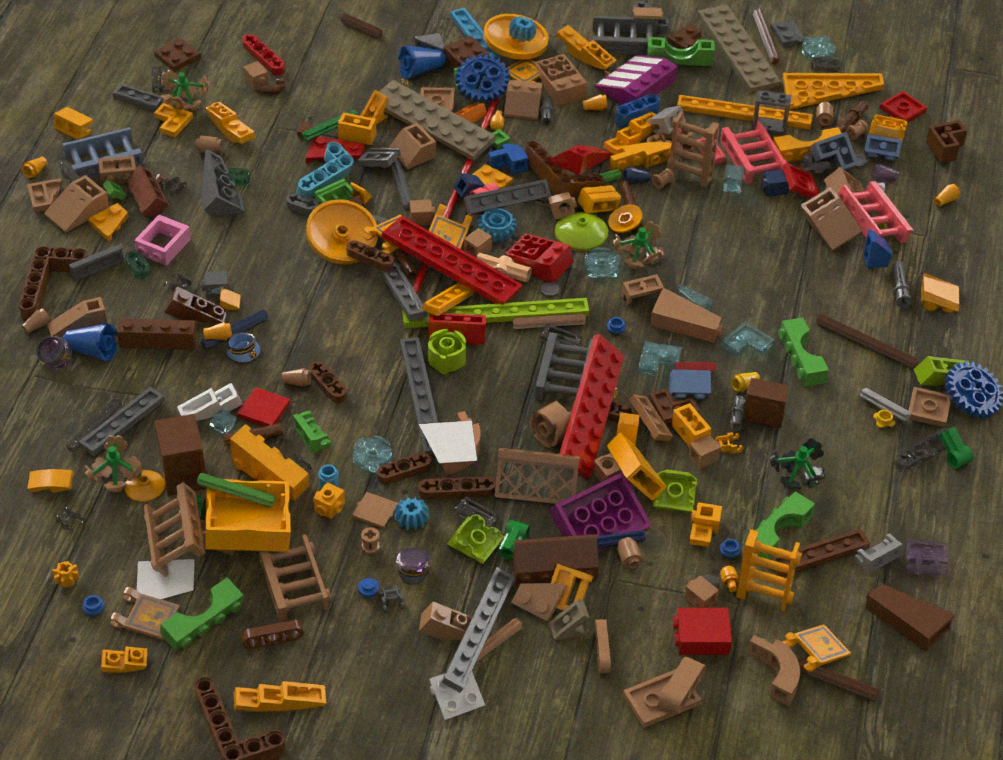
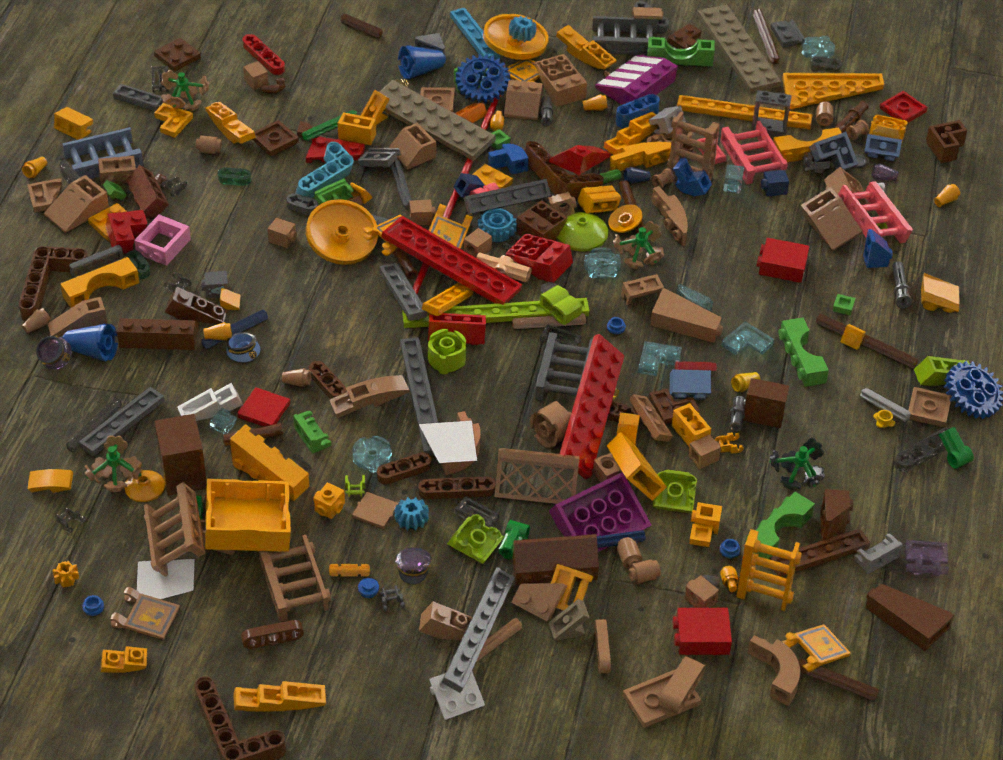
bright green arch [160,578,243,652] -> none
bright green axle [197,473,275,507] -> none
dark grey wedge [201,149,245,217] -> none
dark azure brick [318,465,339,490] -> none
reddish brown beam [346,240,394,271] -> none
medium nougat bush [361,527,380,555] -> none
reddish brown brick [443,36,489,72] -> none
red tile [782,163,819,199] -> none
none -> light orange arch [60,257,139,308]
none -> red brick [106,210,148,254]
none -> reddish brown plate [252,120,299,156]
none -> medium nougat brick [268,218,297,248]
none -> light orange axle [329,564,370,577]
none -> medium nougat slope [330,376,410,418]
none -> lime piece [345,475,365,497]
none -> reddish brown slope [516,200,568,241]
none -> lime brick [540,285,582,325]
none -> medium nougat brick [628,559,661,584]
none -> medium nougat slope [651,186,688,246]
none -> blue brick [673,158,712,196]
none -> red brick [756,238,810,283]
none -> reddish brown slope [820,489,853,541]
none -> bright green plate [833,294,855,316]
none -> light orange plate [840,324,866,350]

